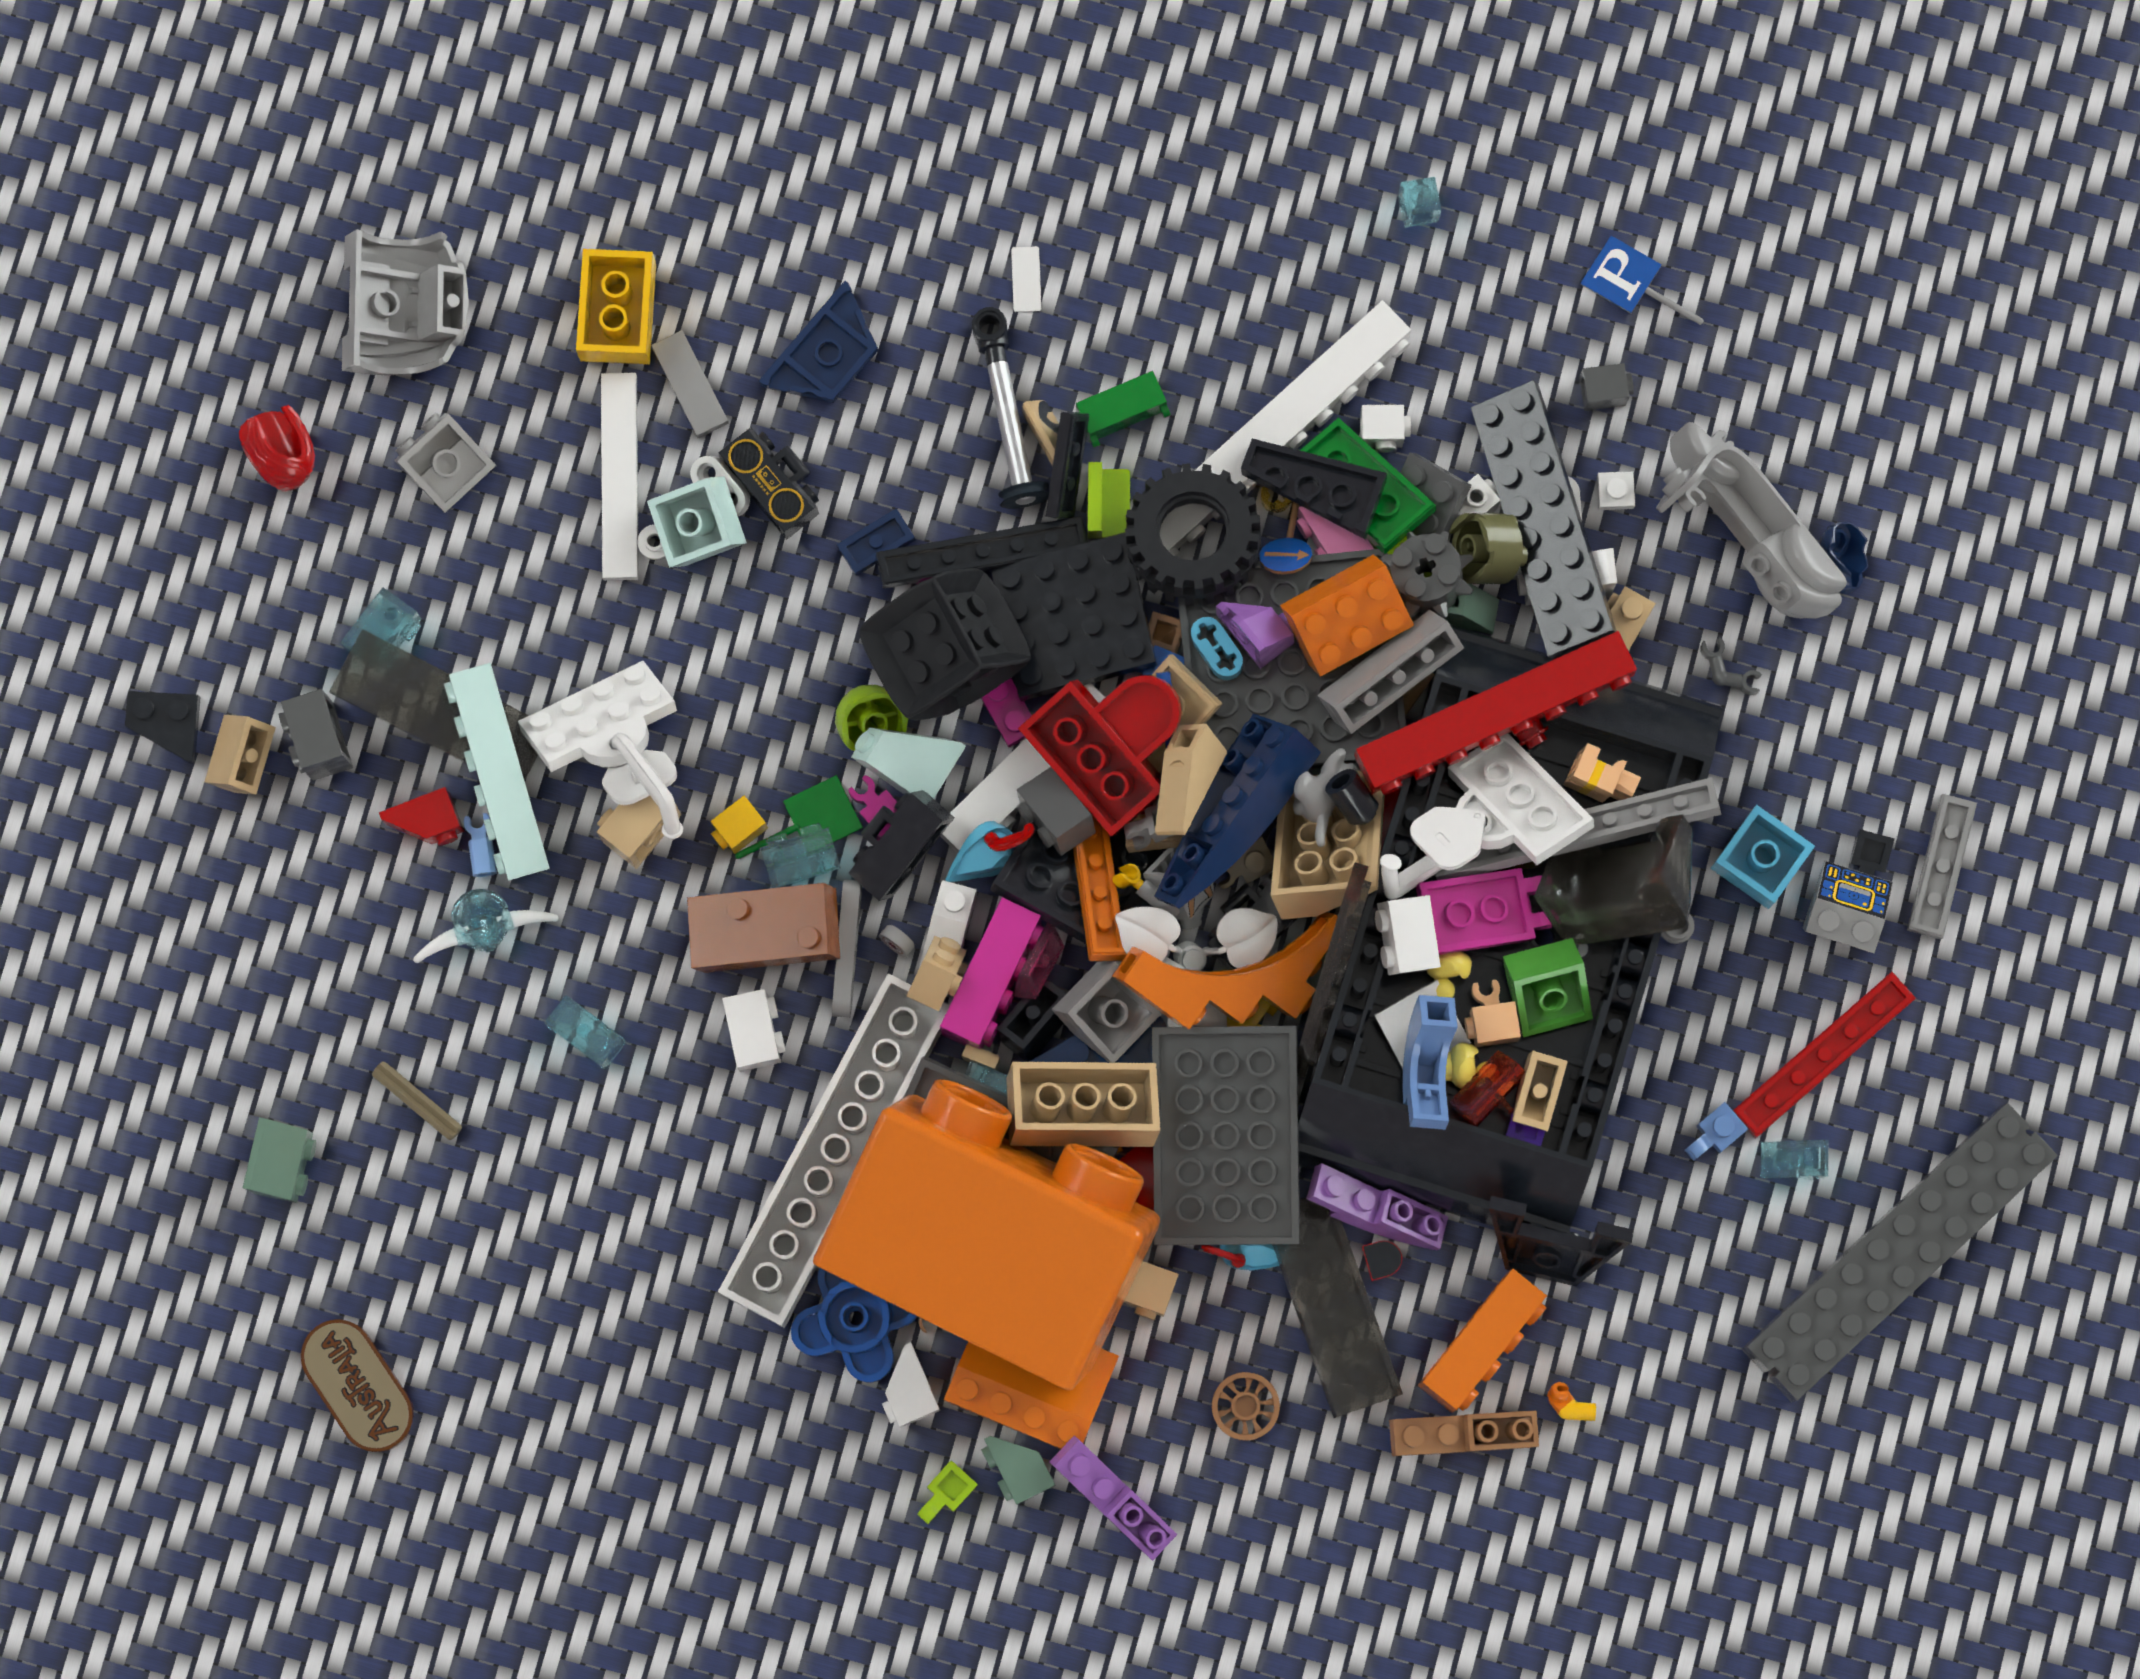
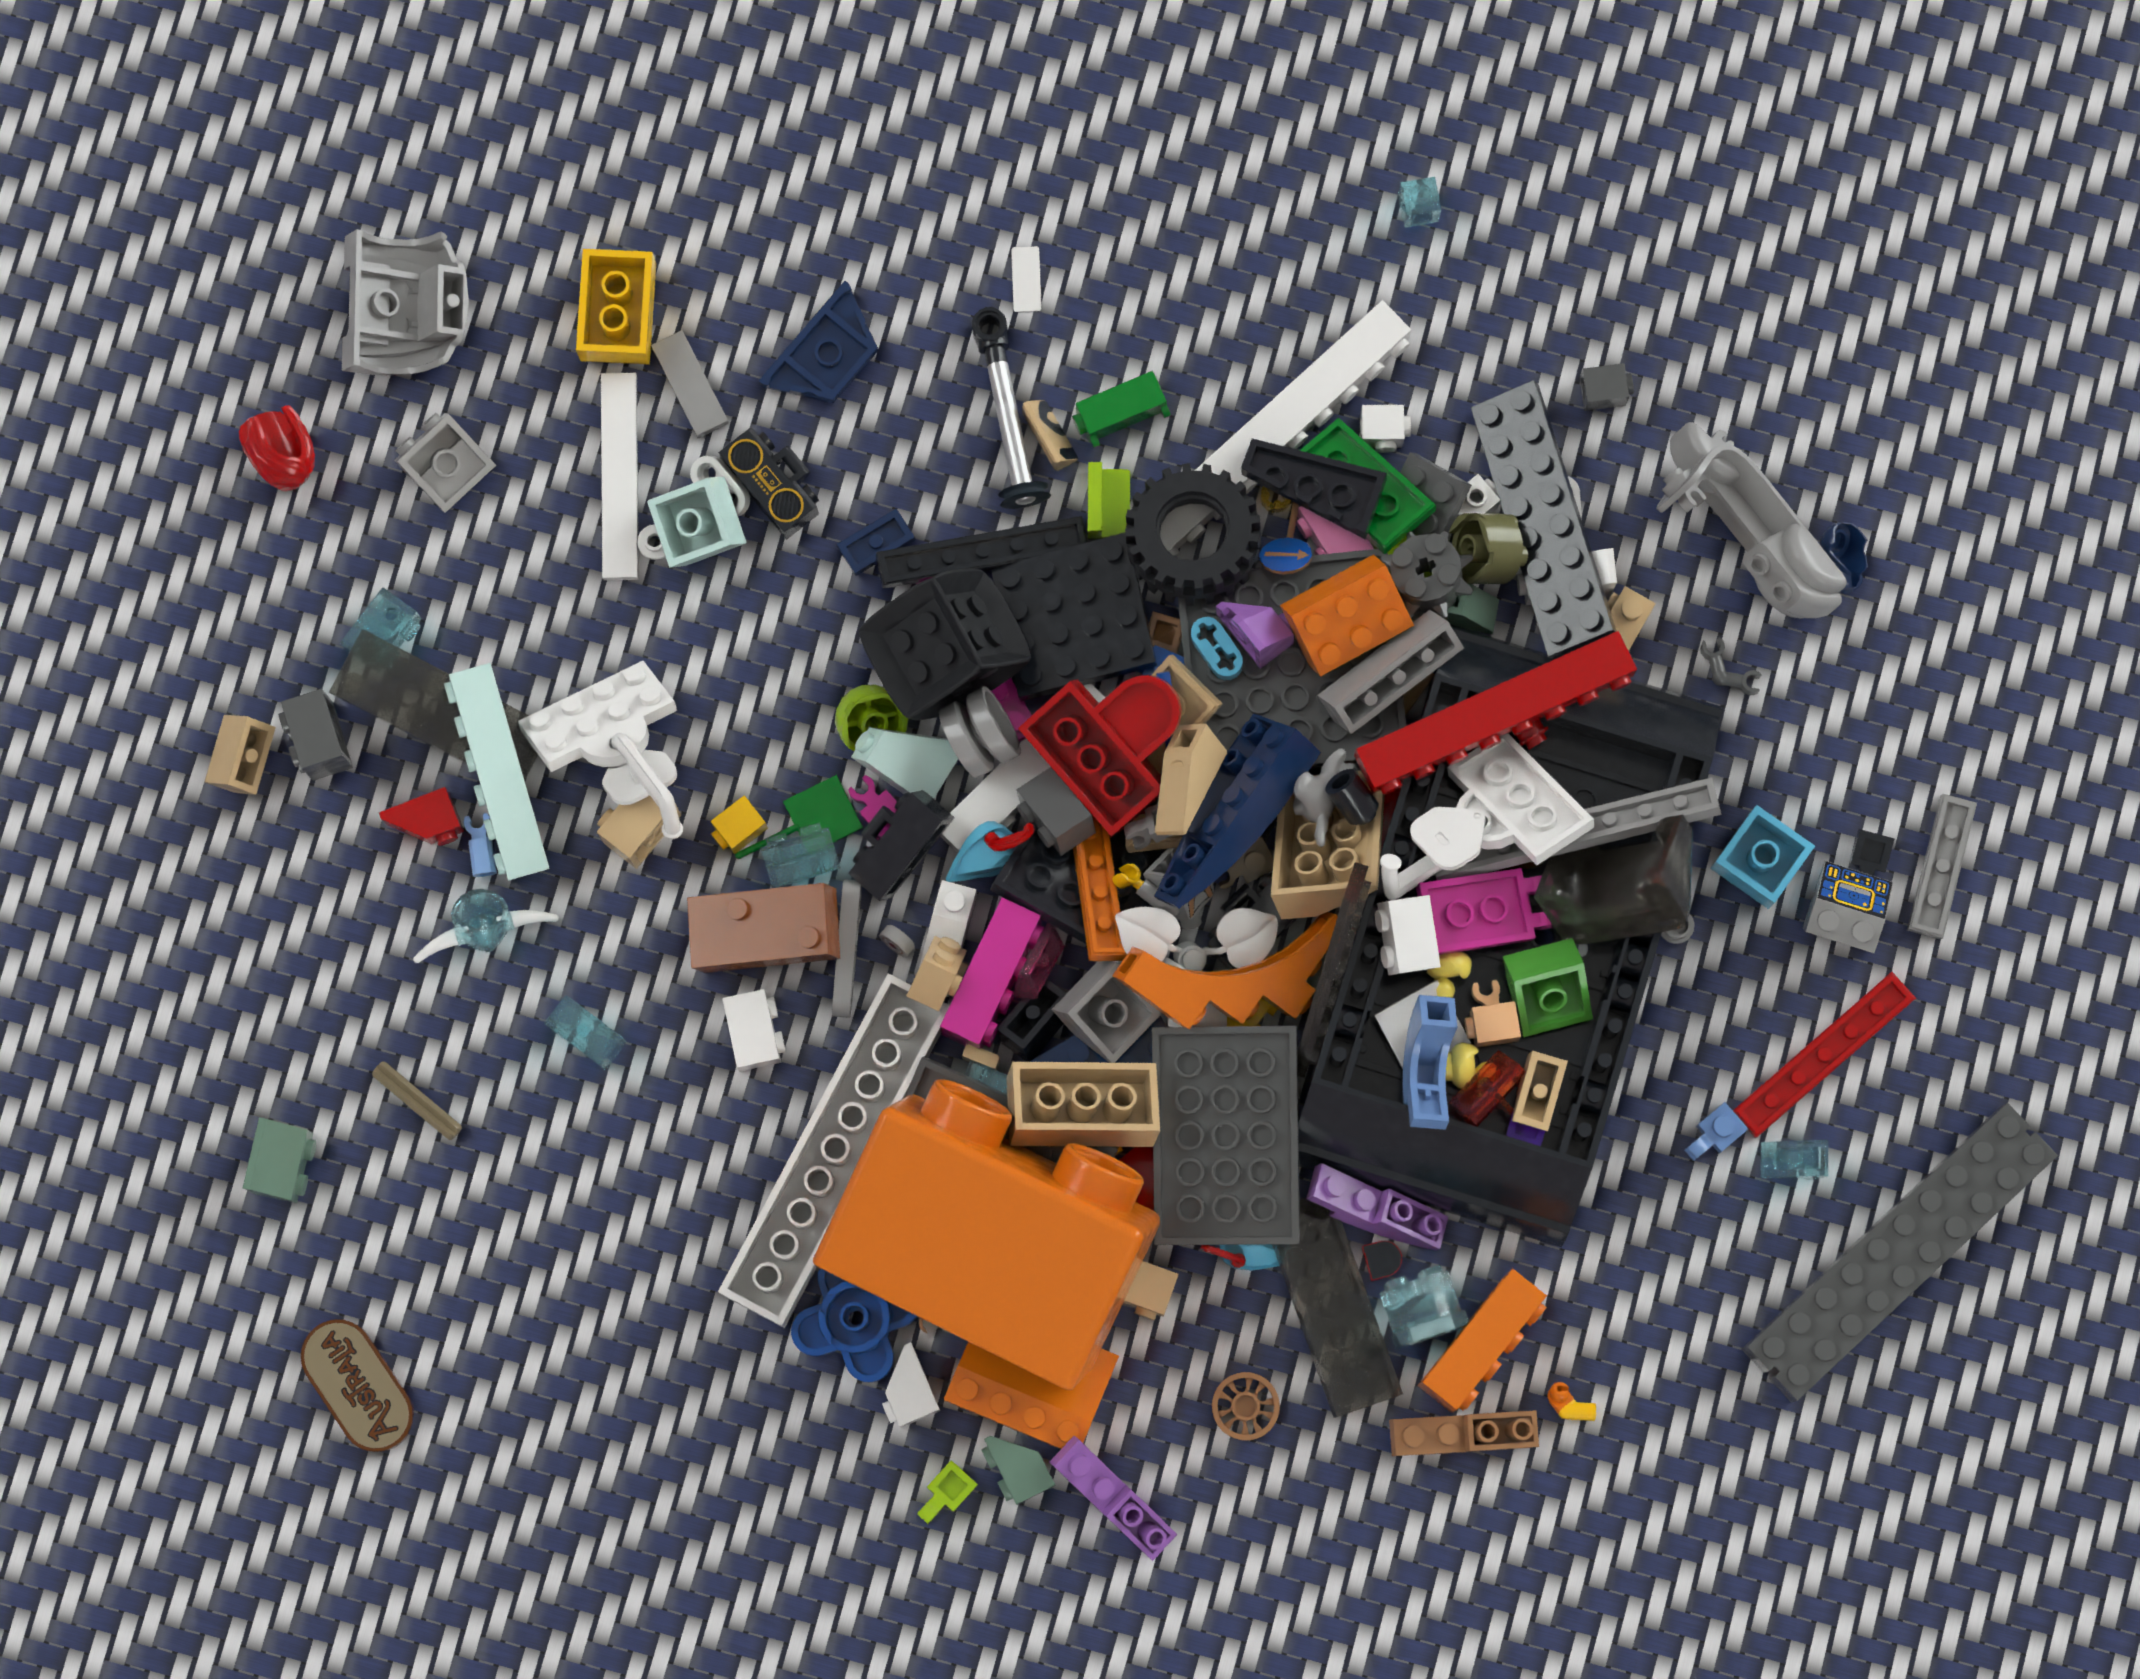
black wing [125,691,201,764] -> none
black tile [1046,412,1089,519] -> none
black wing [1489,1196,1634,1286] -> none
light nougat hips [1563,743,1641,803] -> none
blue piece [1580,236,1704,325] -> none
white plate [1597,472,1635,510] -> none
none -> light grey wheel [939,686,1021,778]
none -> clear light blue piece [1380,1265,1469,1349]

